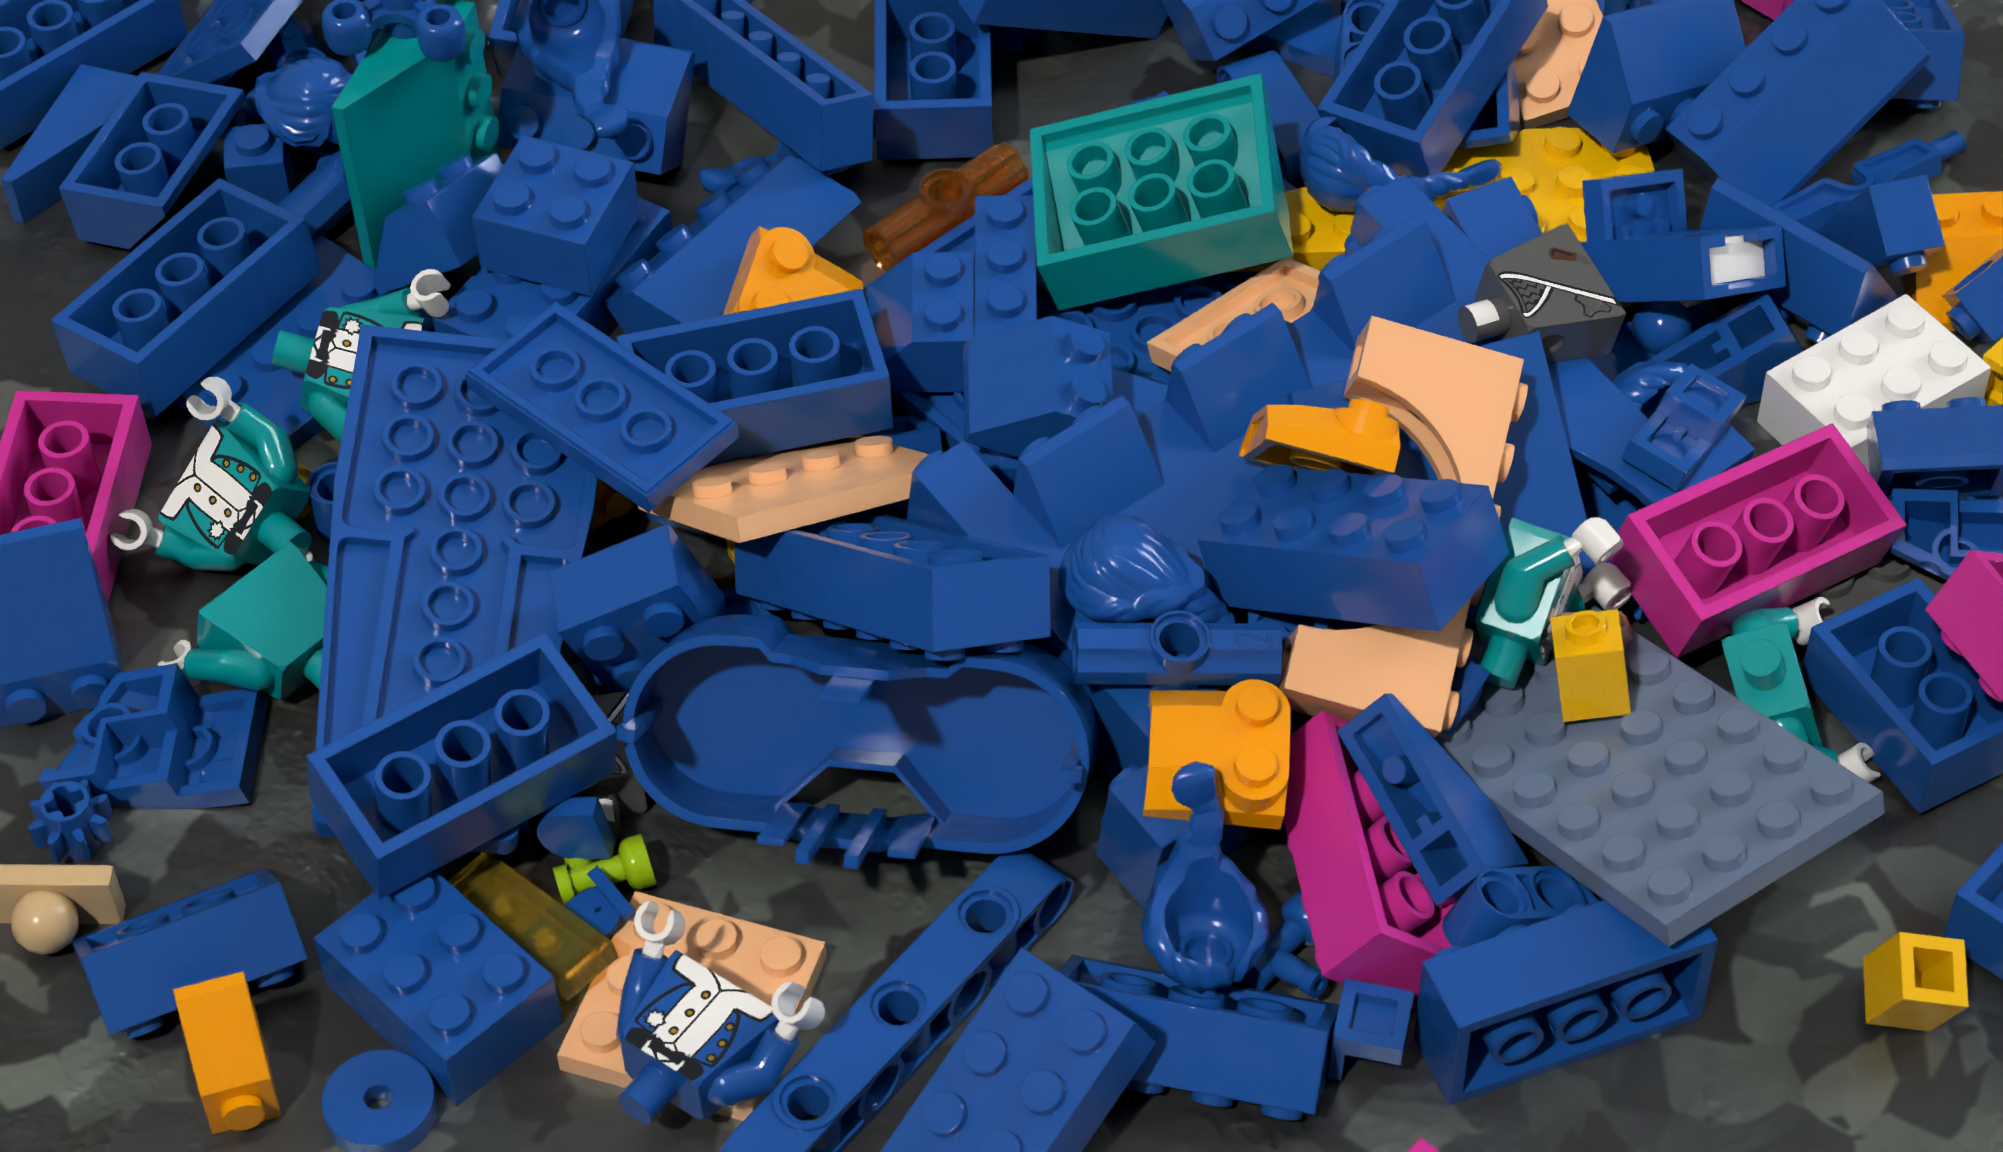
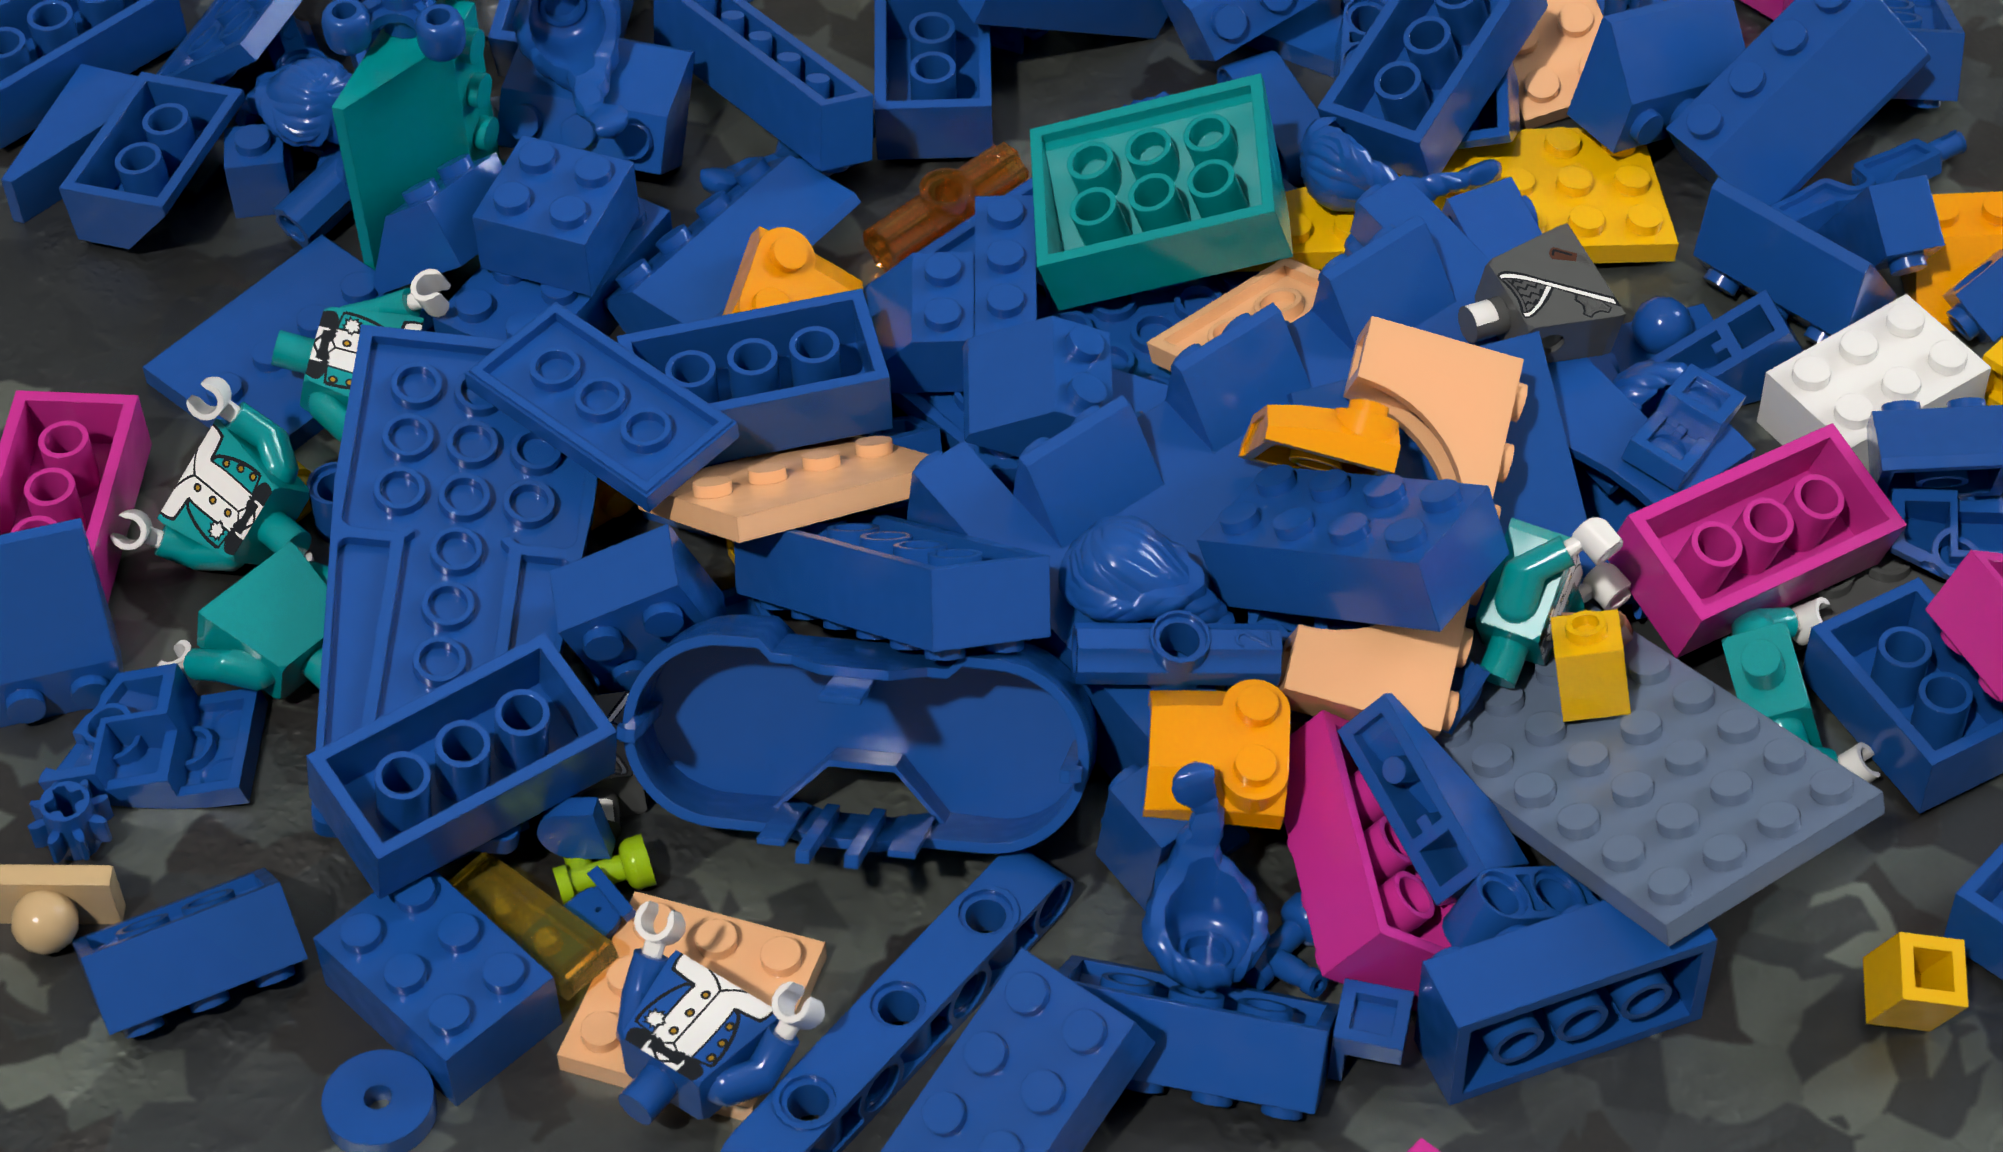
blue brick [50,178,321,417] -> none
light orange slope [173,971,282,1134] -> none
blue brick [1579,169,1786,302] -> none

